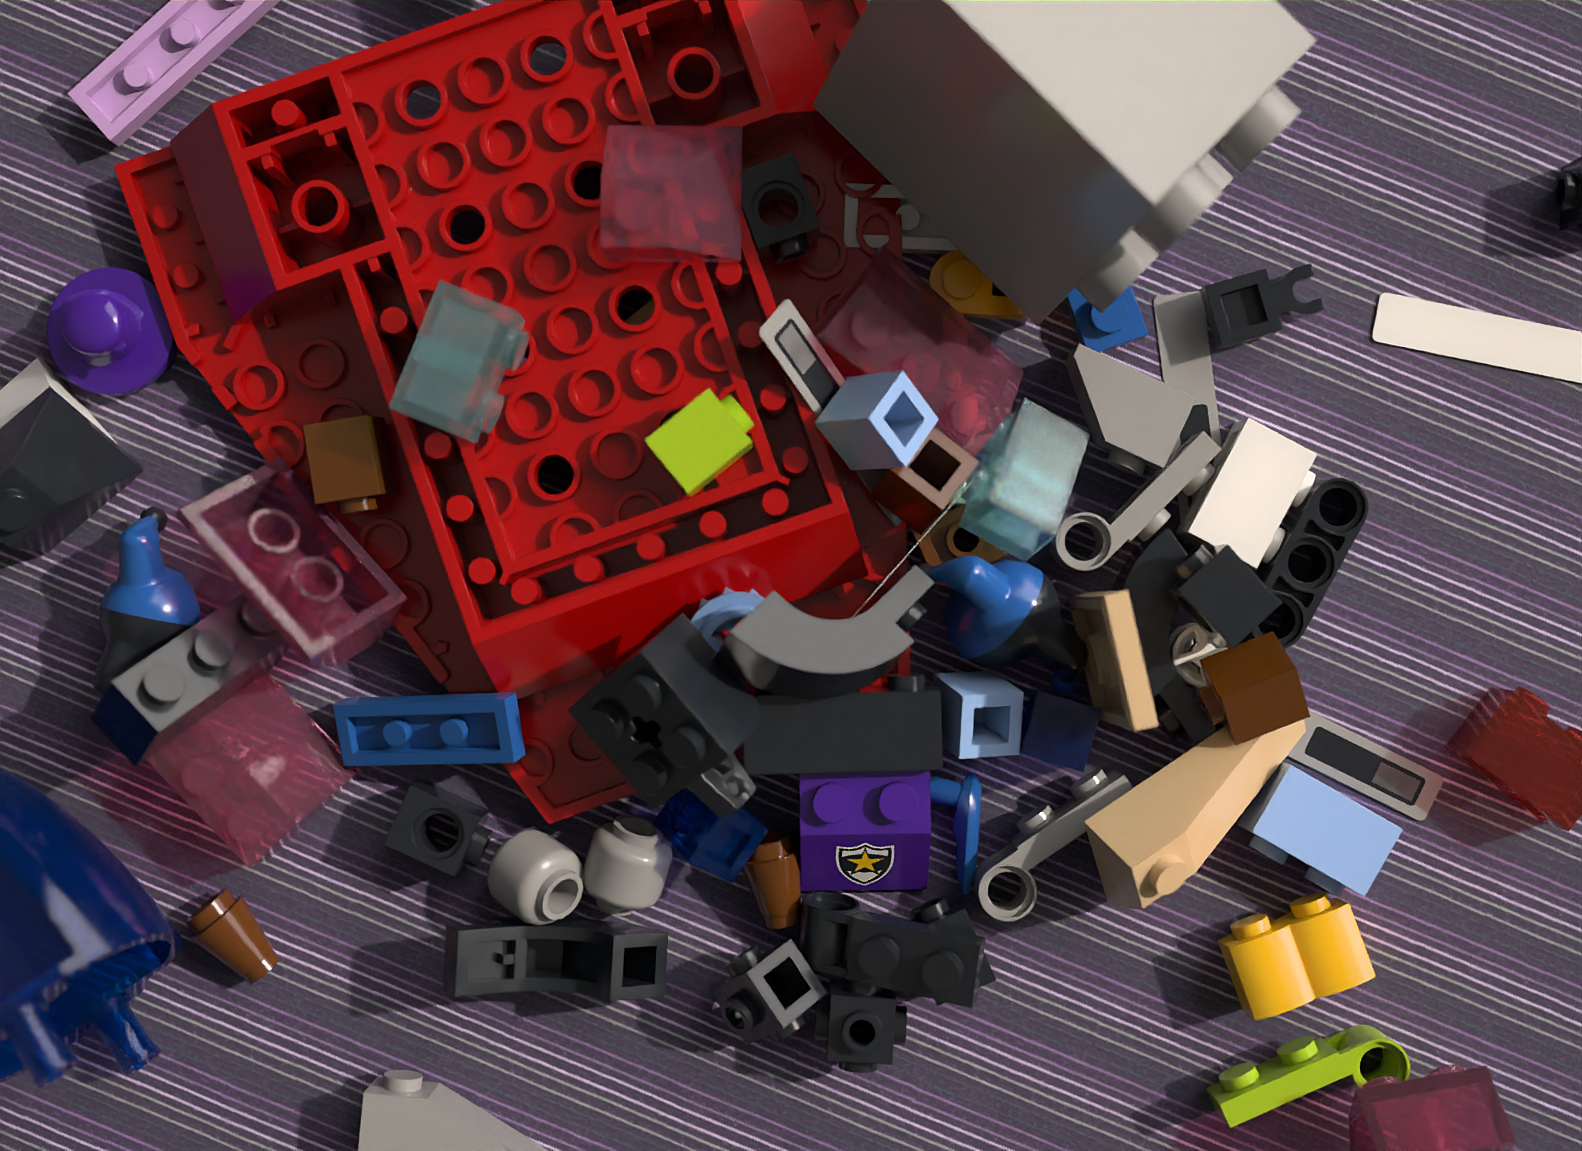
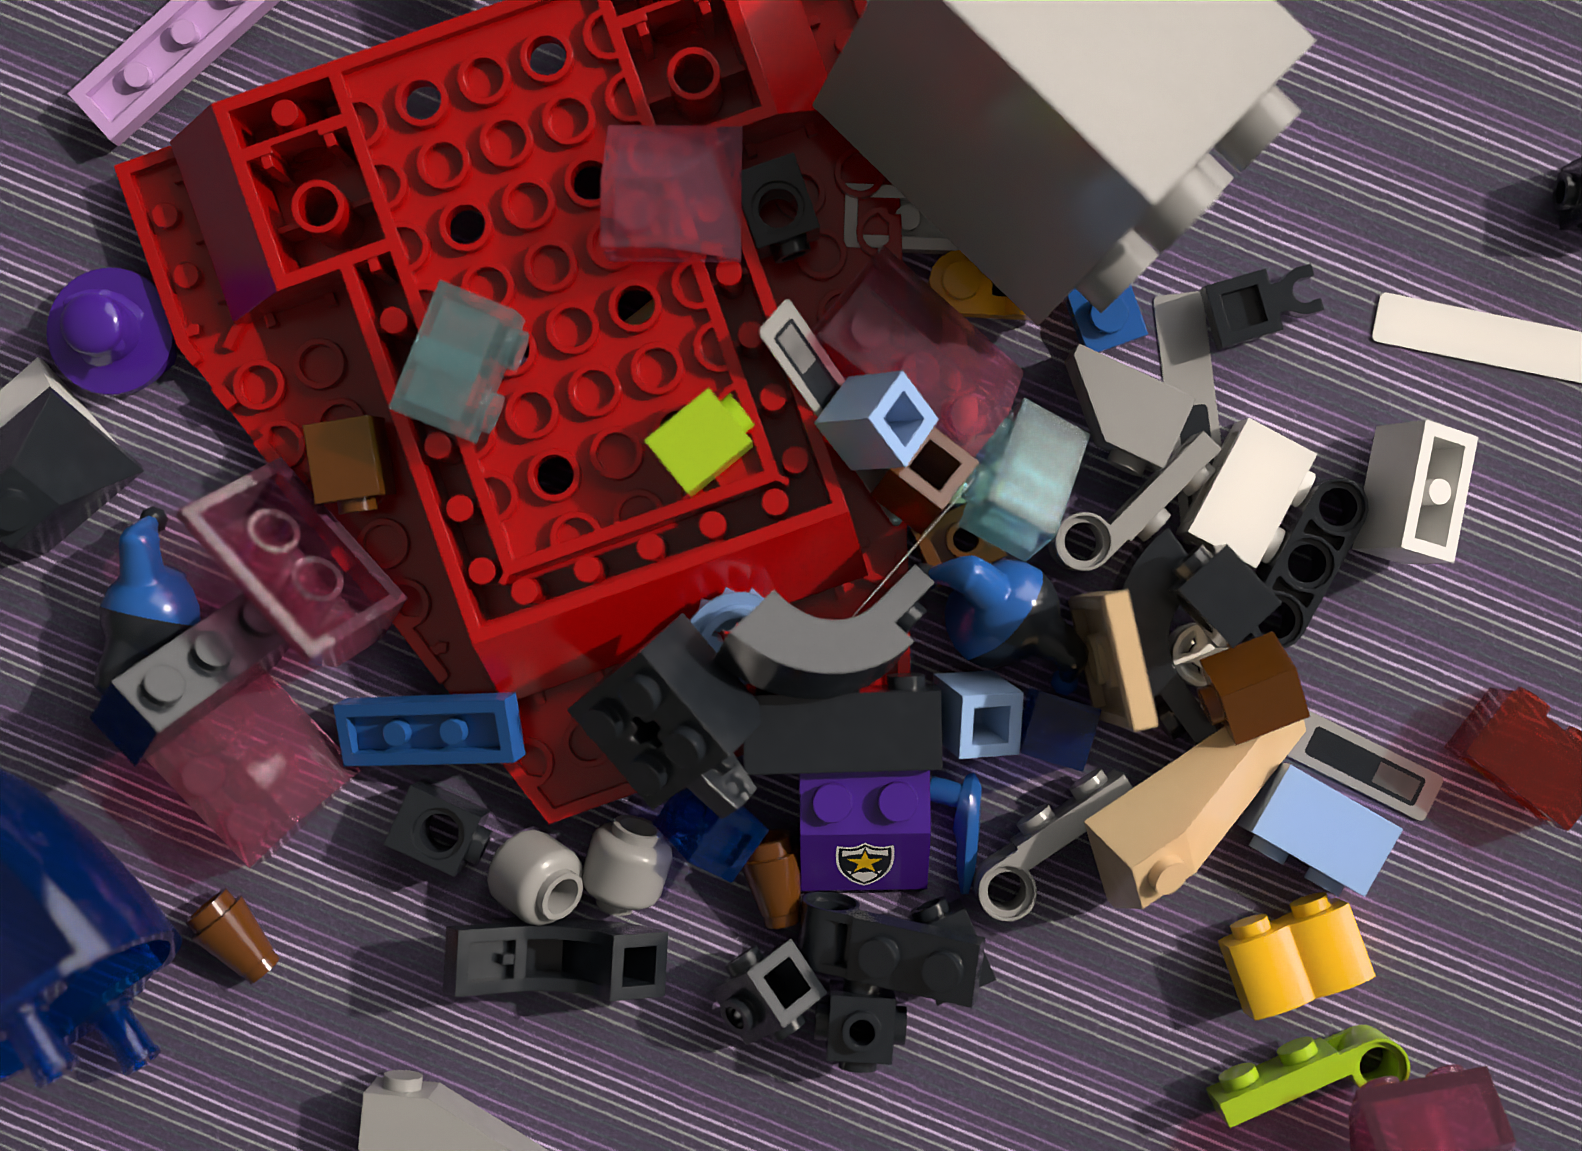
none -> white brick [1352,420,1478,564]

